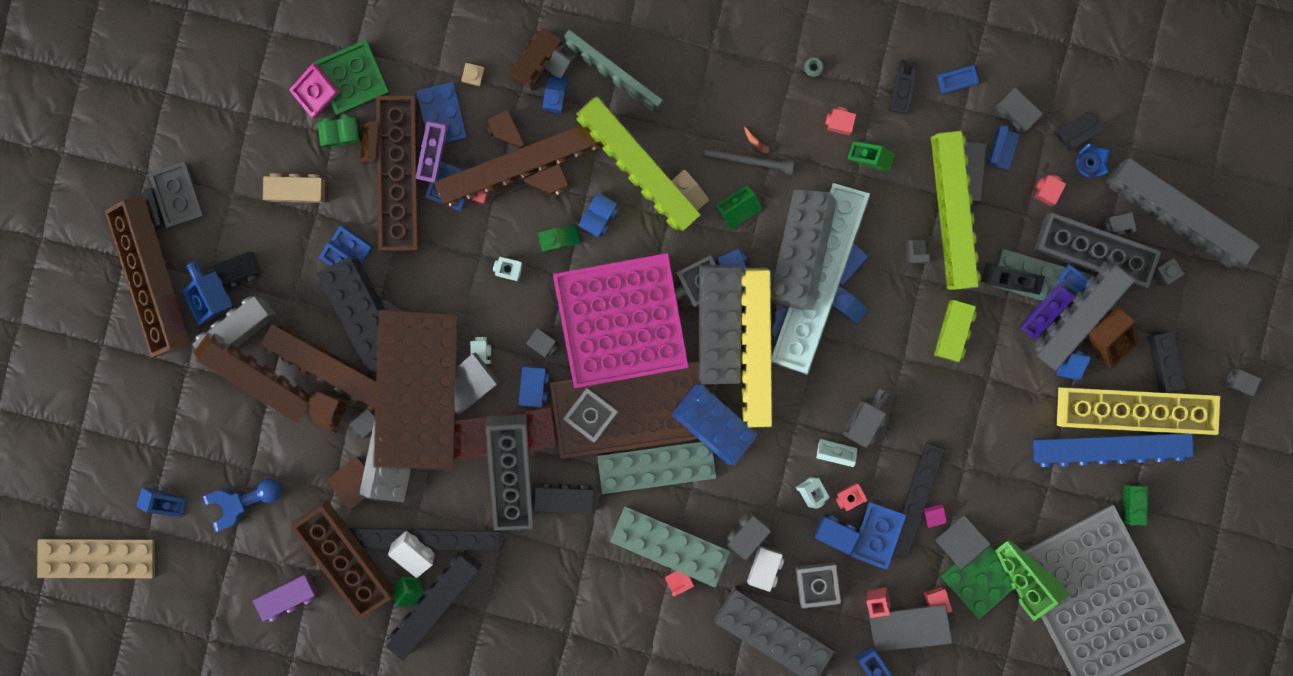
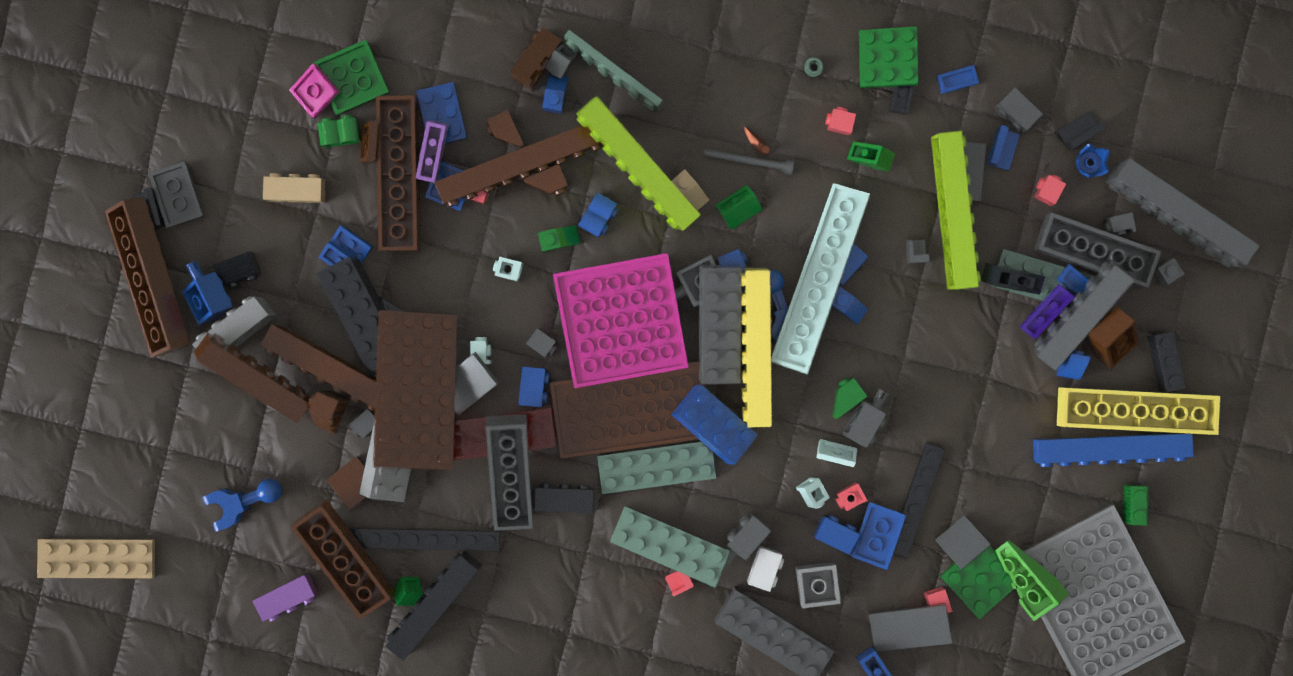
blue slope [137,488,187,517] -> none
white brick [388,531,435,578] -> none
tan plate [461,63,485,87] -> none
light grey brick [564,388,618,442] -> none
dark grey brick [770,189,837,310] -> none
coral brick [866,587,891,618] -> none
dark pink tile [924,504,947,528] -> none
lime brick [934,300,977,362] -> none
dark grey brick [1225,369,1261,396] -> none
none -> green slope [832,377,868,419]
none -> green plate [859,26,919,88]

